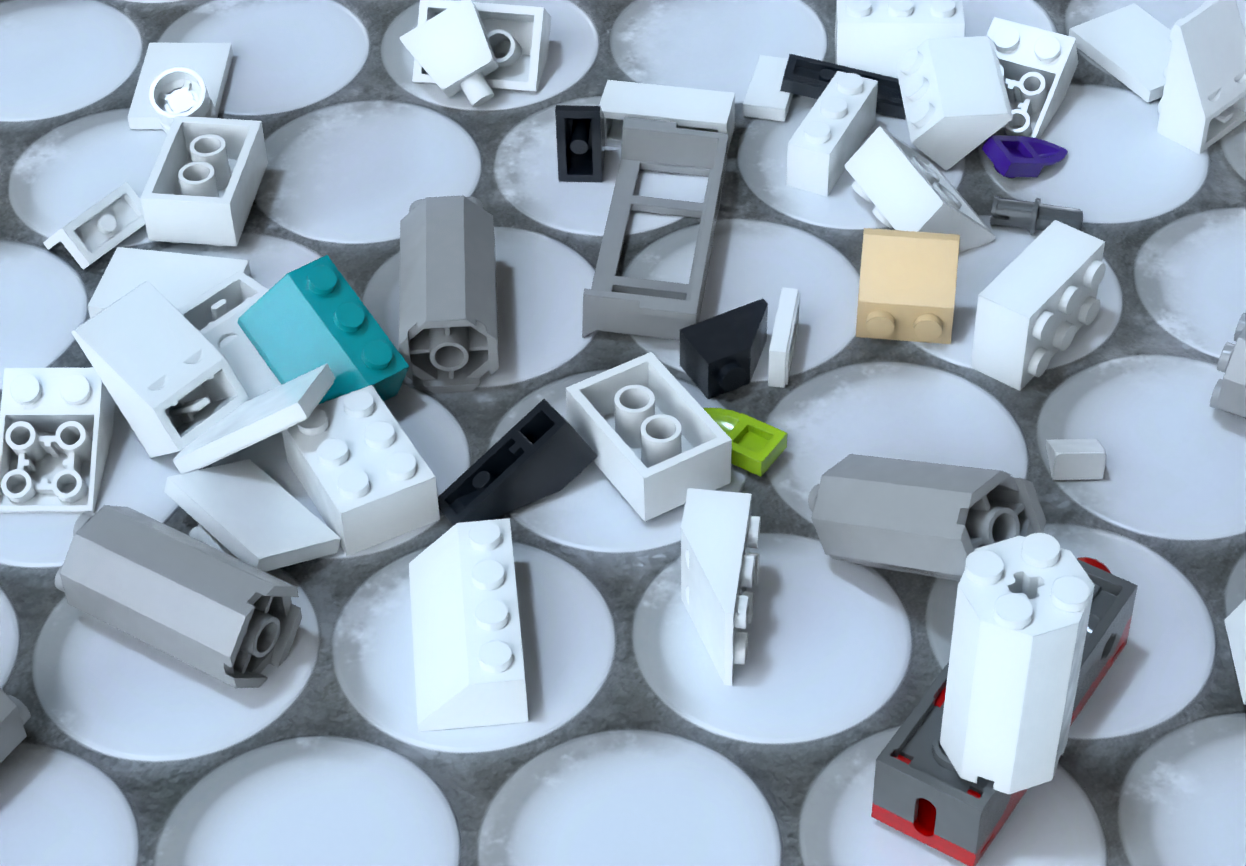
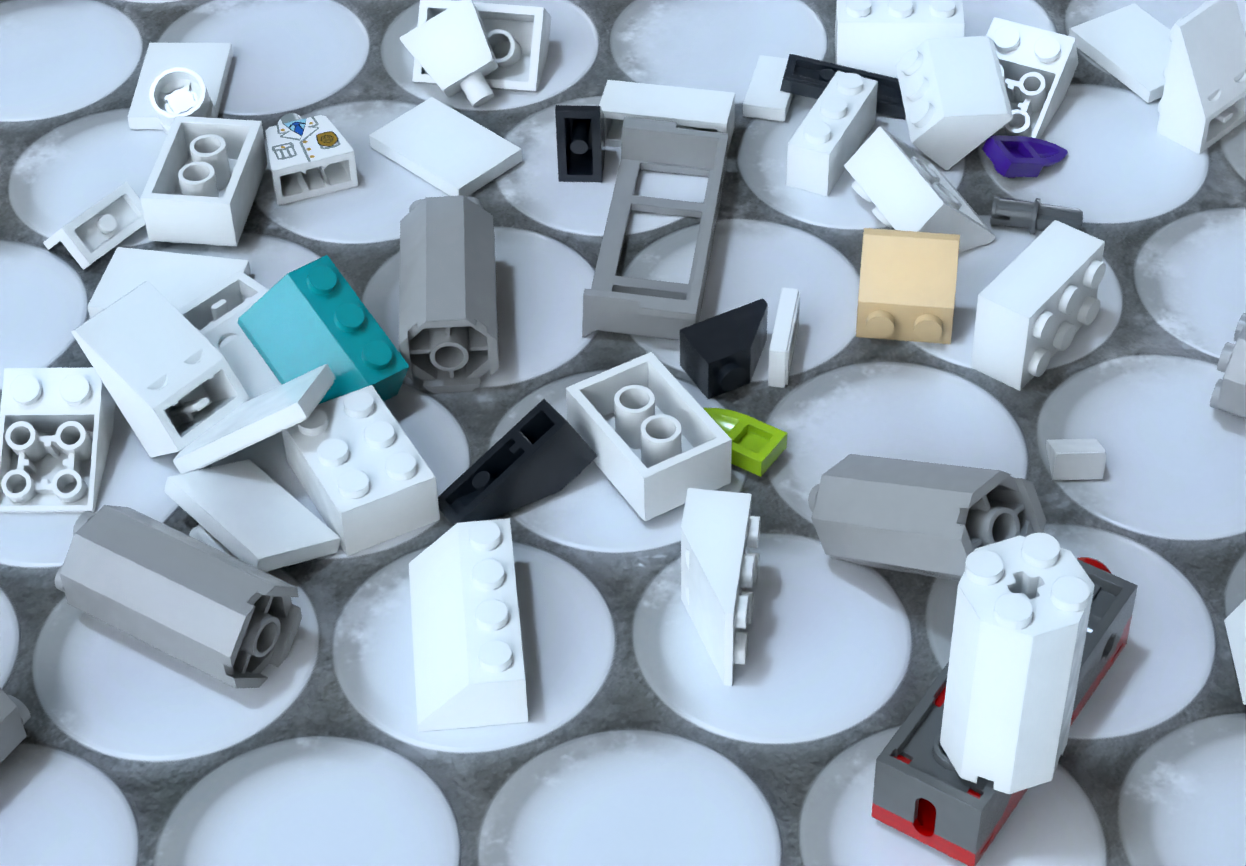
none -> white torso [265,113,358,206]
none -> white tile [369,97,522,197]

